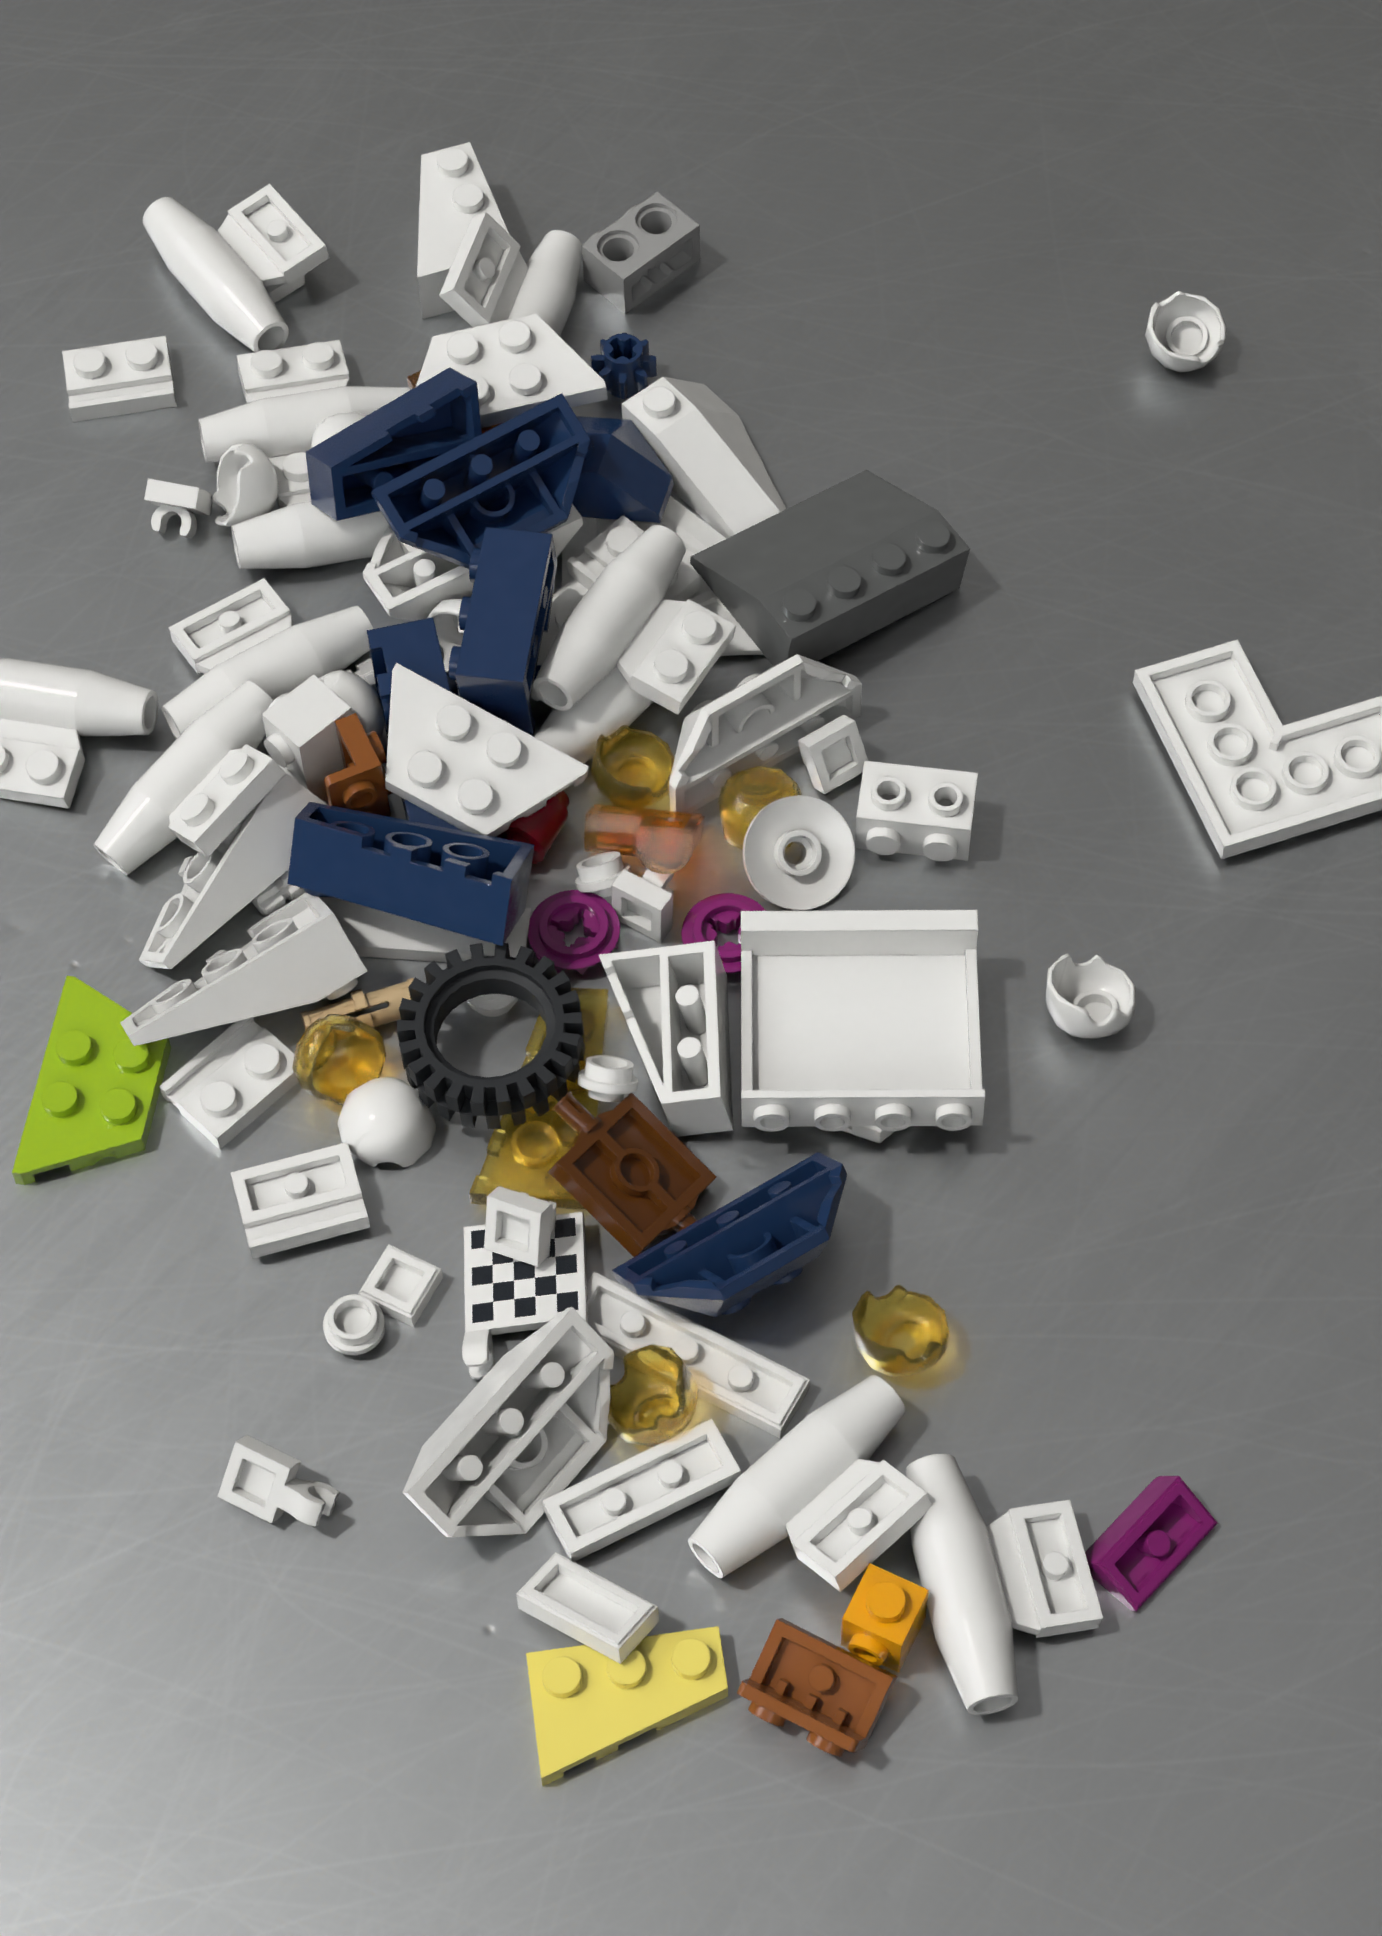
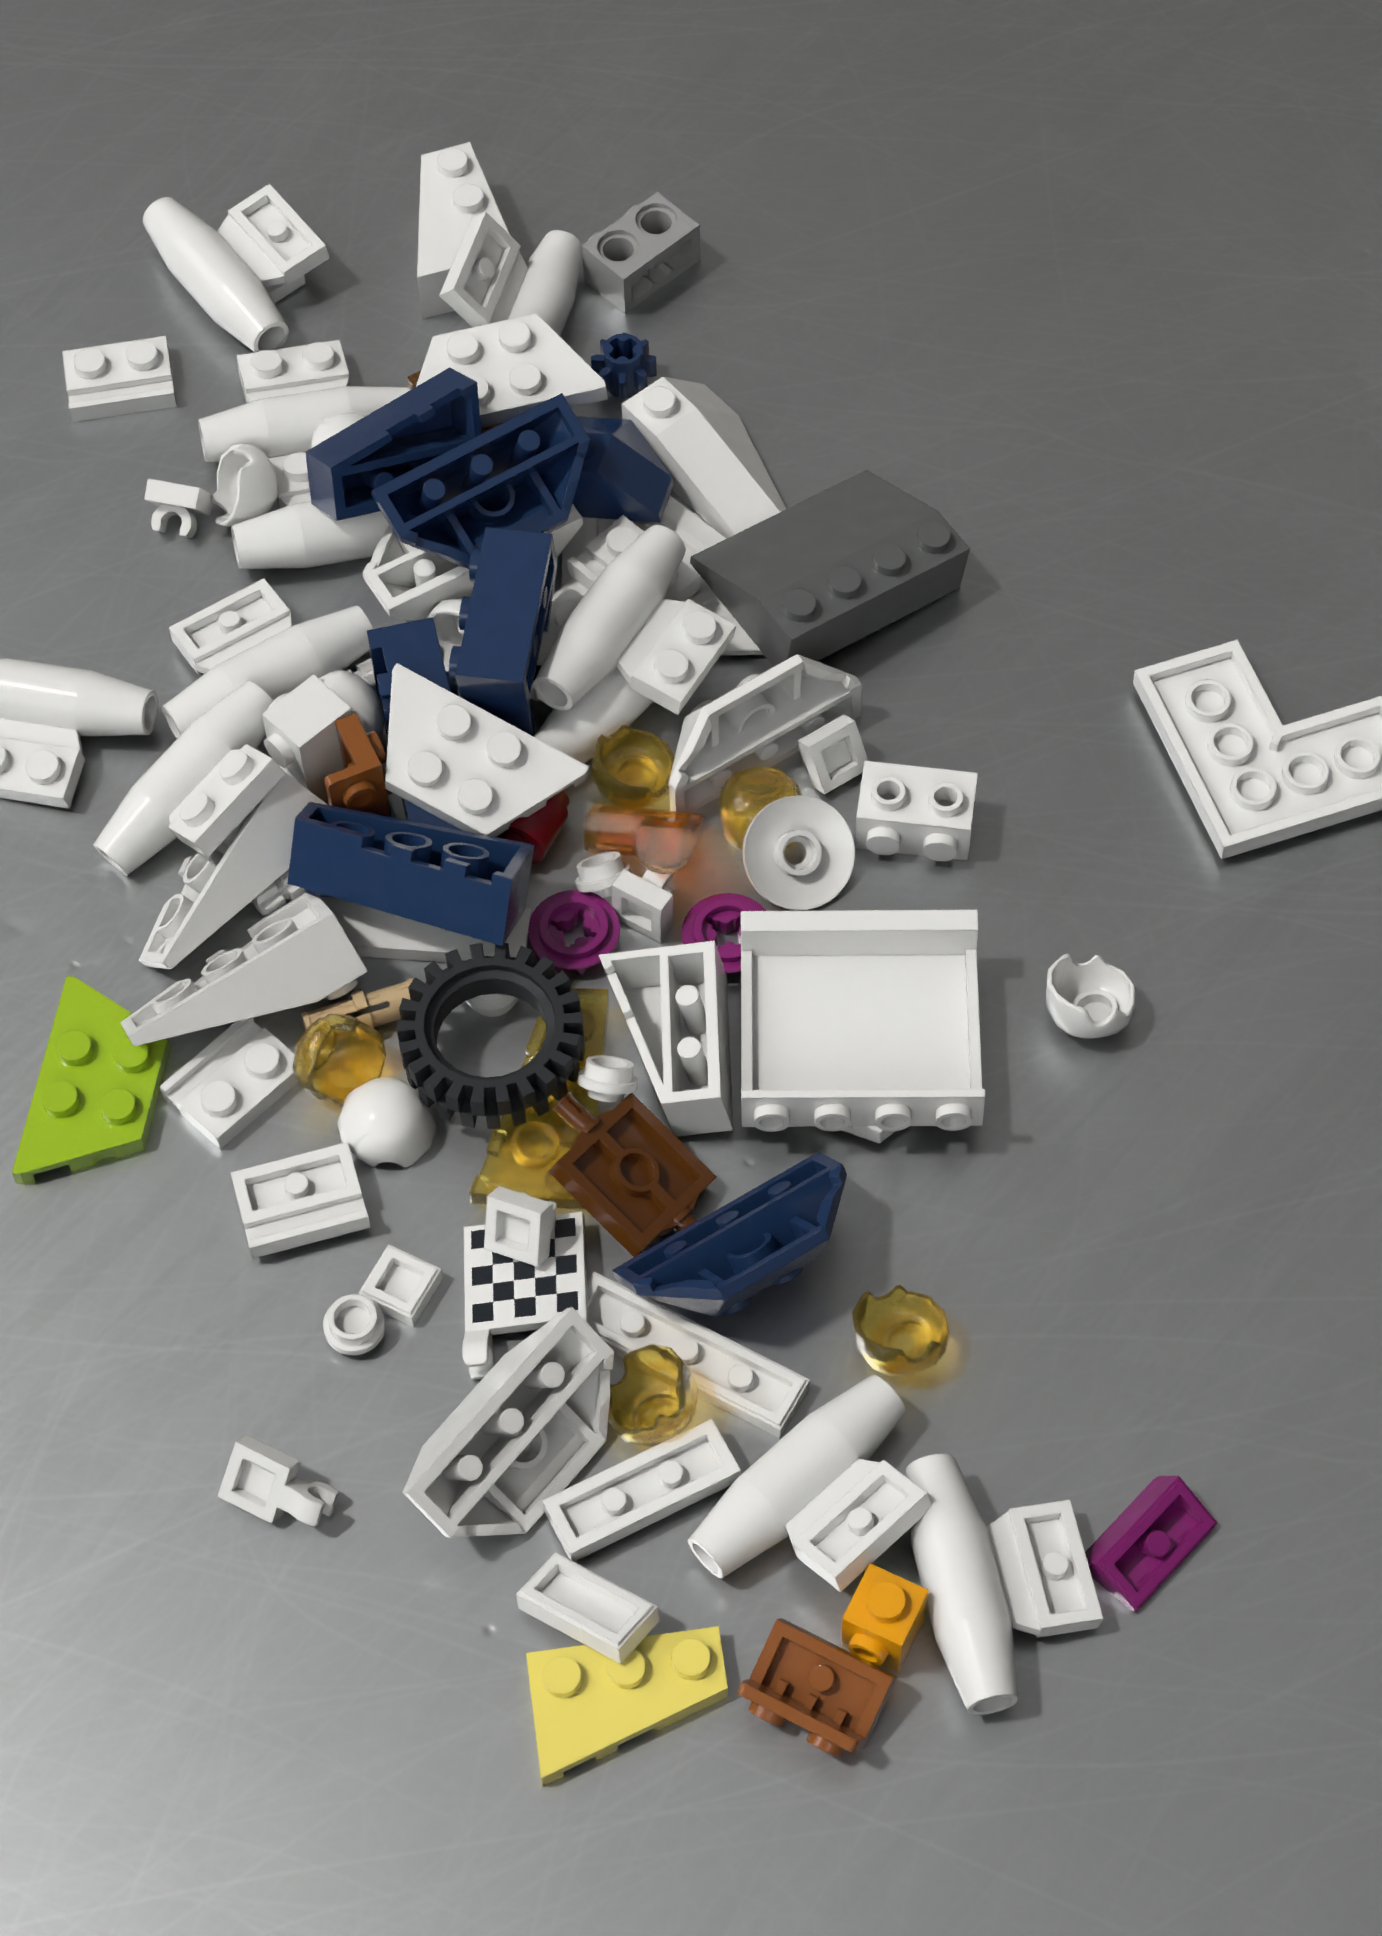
white hair [1145,291,1226,372] -> none

